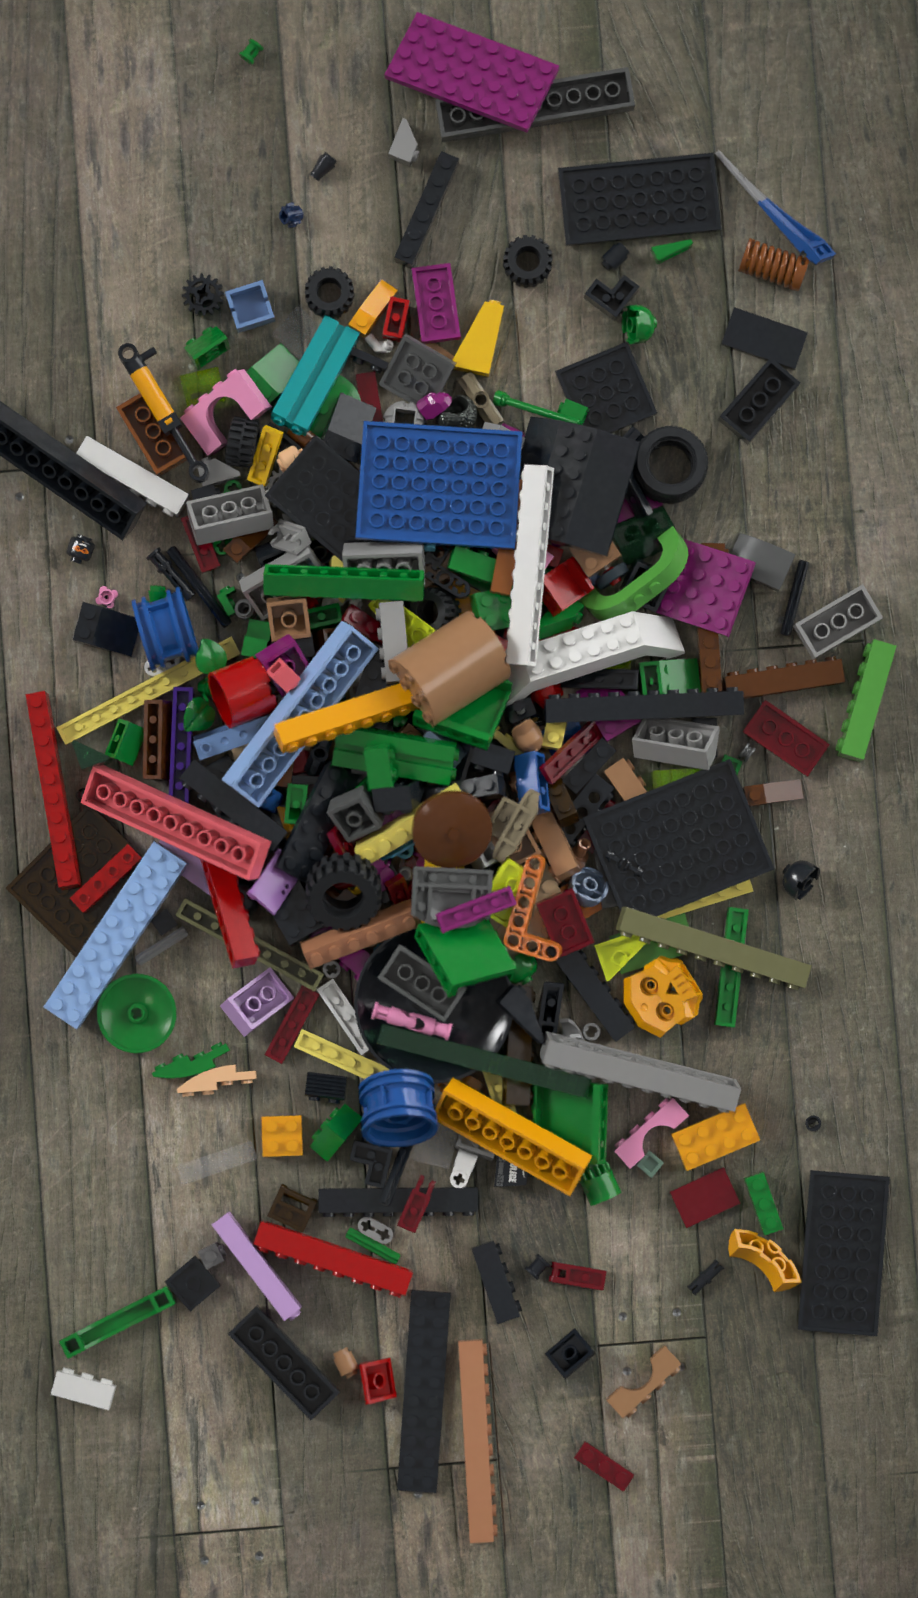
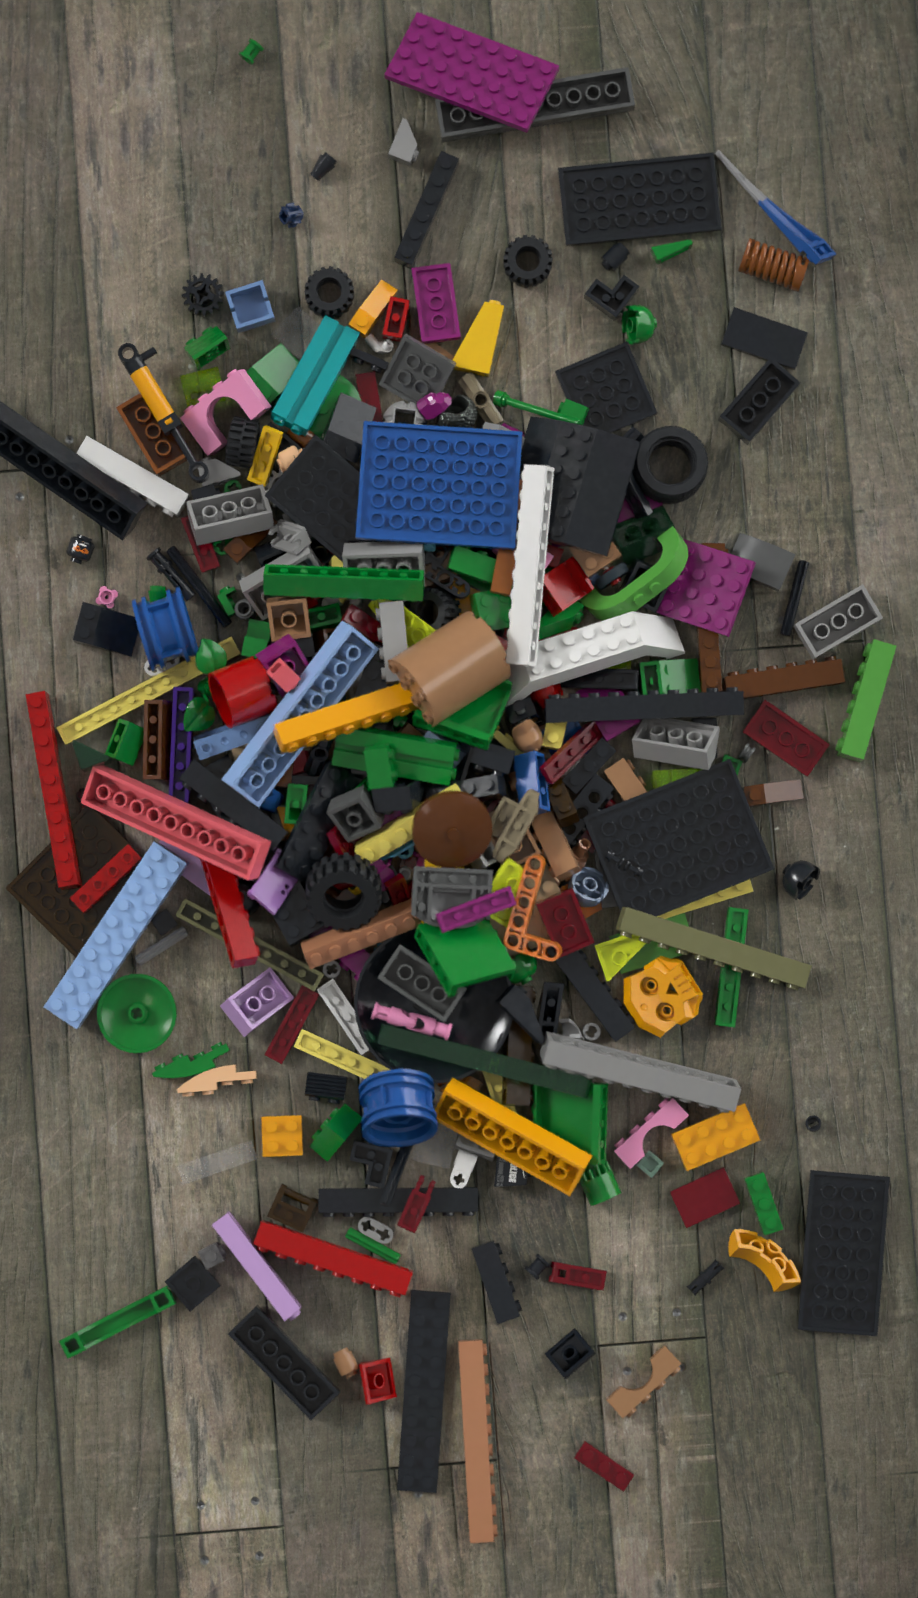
white brick [51,1367,117,1410] -> none

